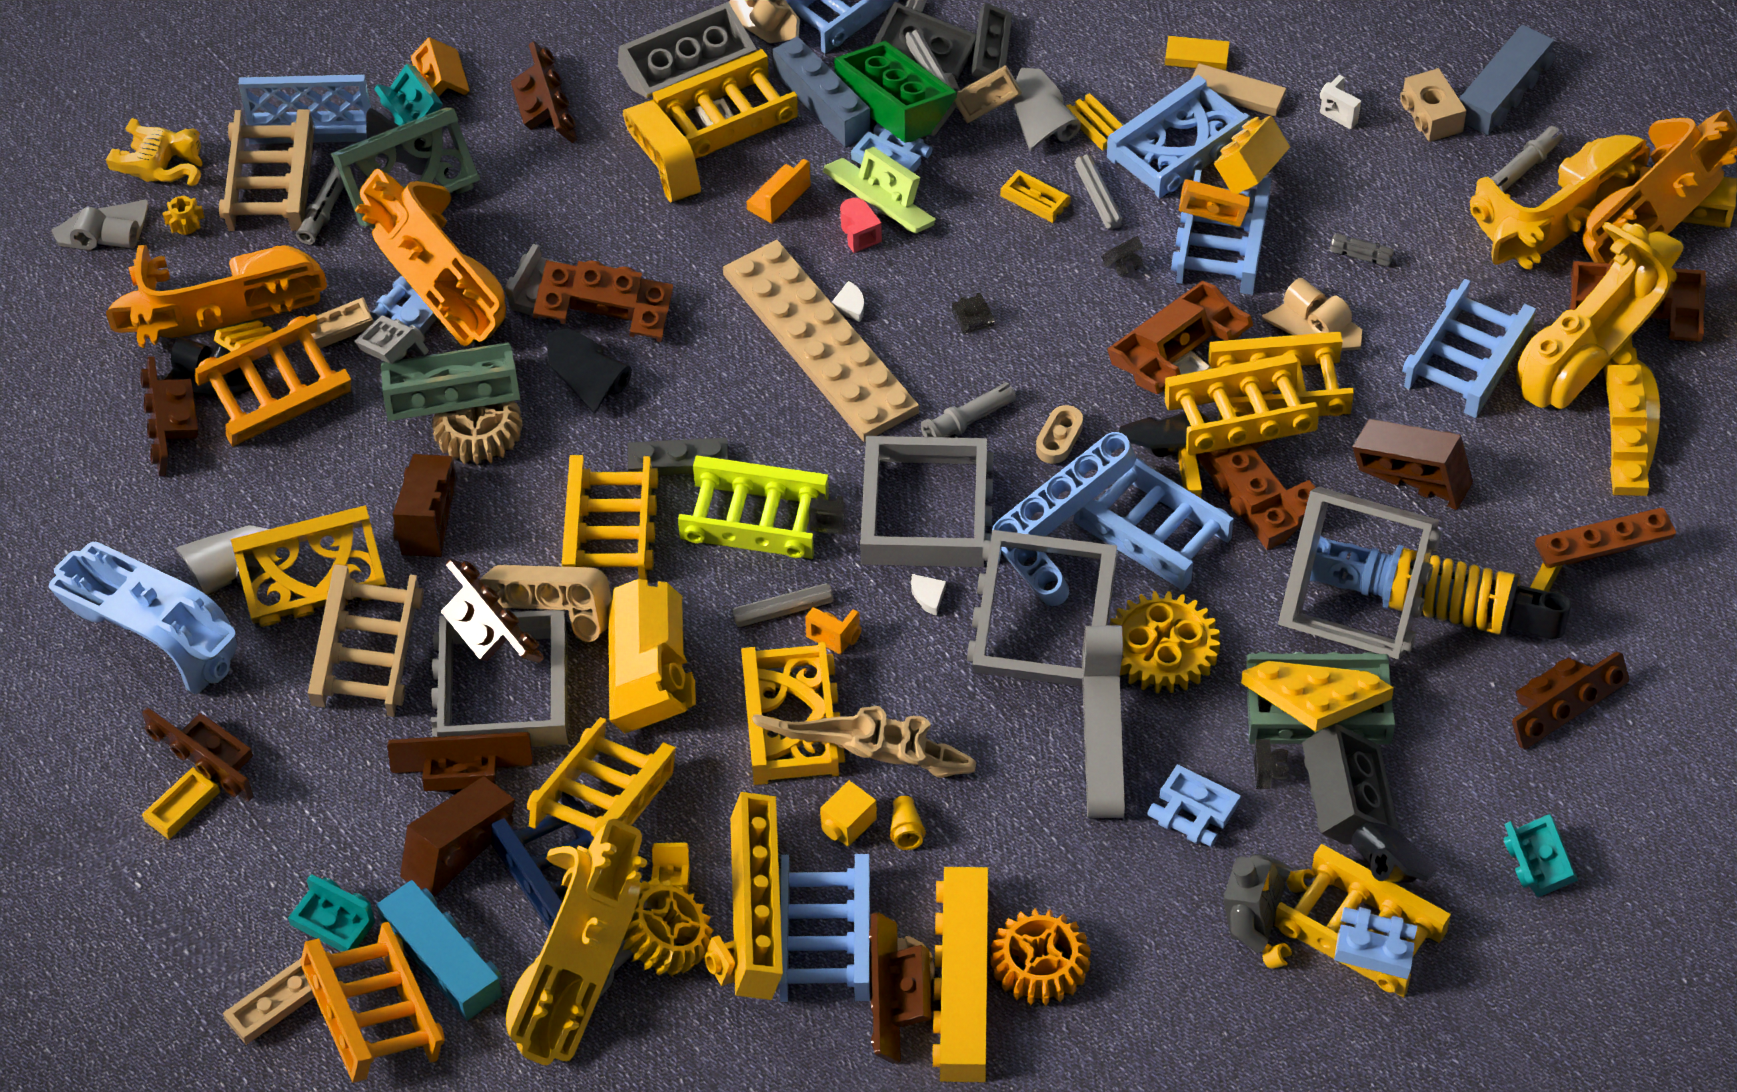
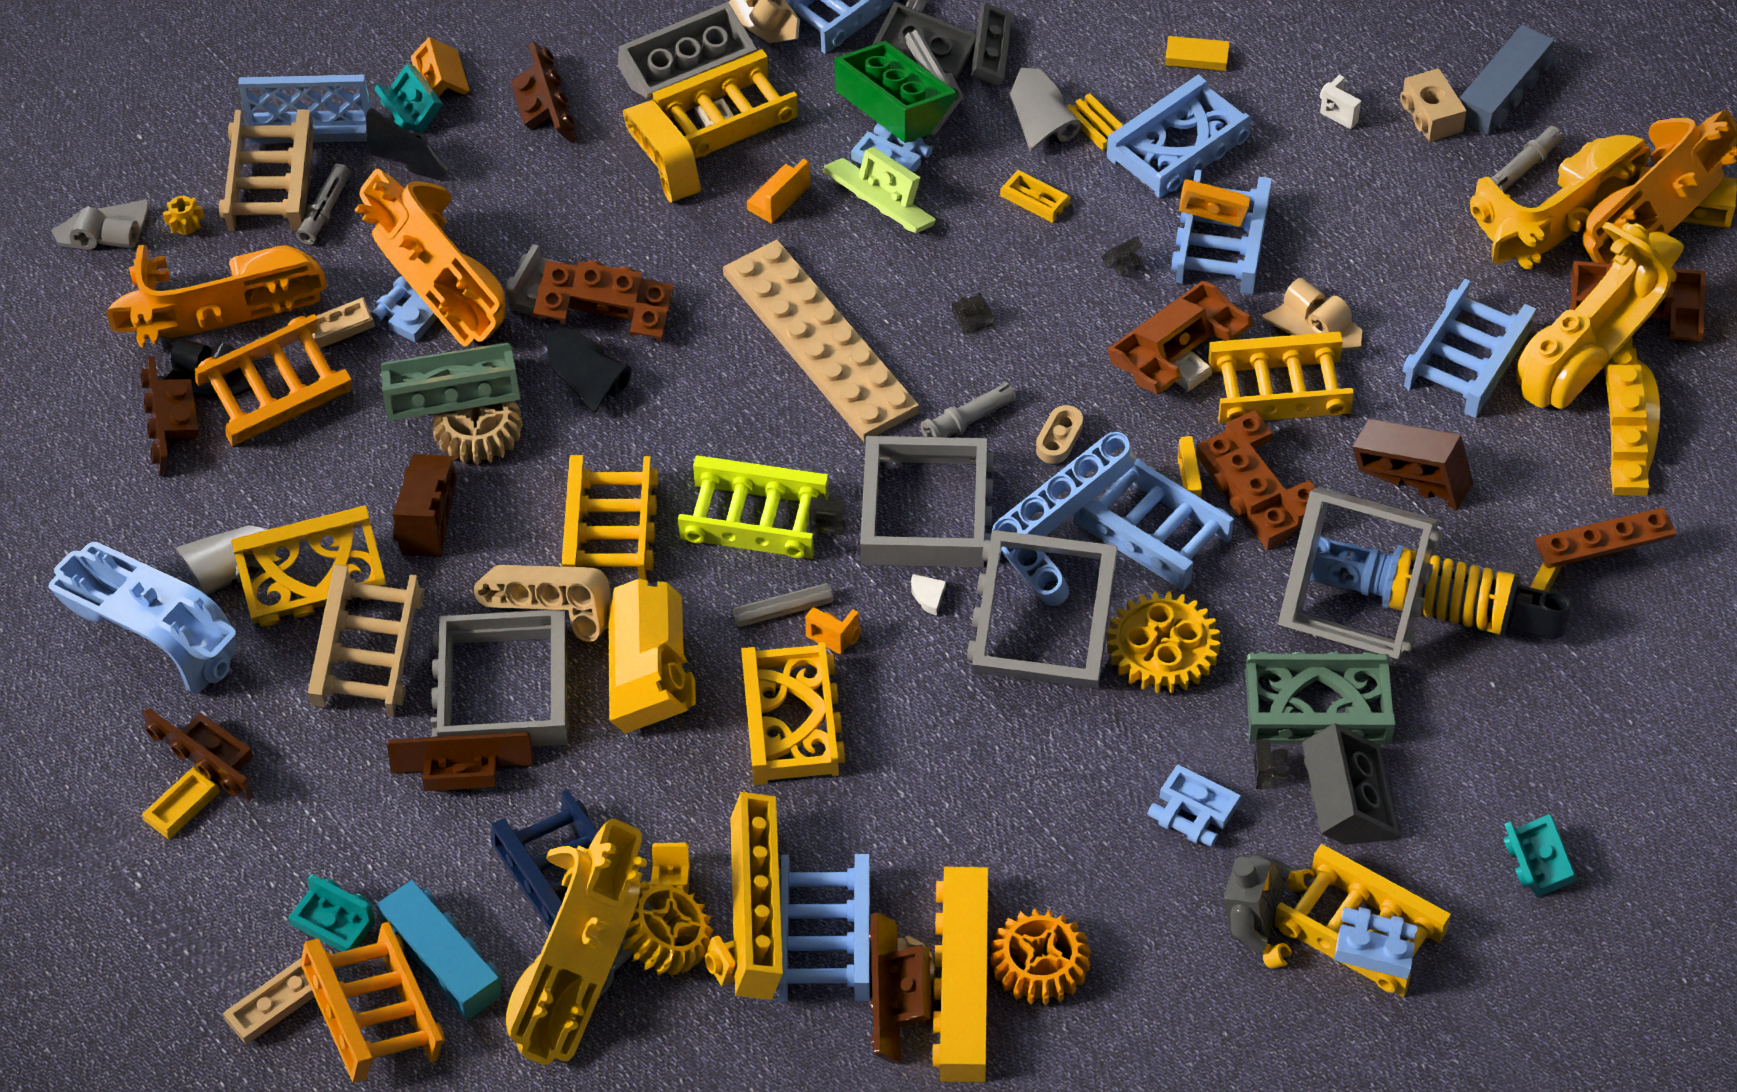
yellow animal [106,118,203,187] -> none
yellow tile [214,320,273,352] -> none
sand green fence [331,107,481,229] -> none
light grey bracket [354,315,429,364] -> none
reddish brown wedge [400,776,515,897] -> none
bracket [441,559,544,663] -> none
yellow fence [527,717,676,837] -> none
dark grey plate [628,437,729,475] -> none
tan animal [752,706,976,778] -> none
sand blue brick [772,36,871,147] -> none
yellow brick [820,780,877,847] -> none
white tile [831,281,864,322] -> none
coral leg [840,198,882,253] -> none
yellow cone [890,796,926,850] -> none
tan plate [954,65,1022,124] -> none
light grey axle [1075,154,1122,230] -> none
light grey beam [1082,625,1125,818] -> none
black panel [1119,411,1211,458] -> none
yellow fence [1165,353,1319,455] -> none
tan tile [1191,63,1286,117] -> none
yellow brick [1214,115,1290,194] -> none
yellow plate [1241,661,1394,732] -> none
flat silver axle [1330,233,1394,266] -> none
black panel [1351,822,1437,883] -> none
reddish brown bracket [1512,651,1630,750] -> none

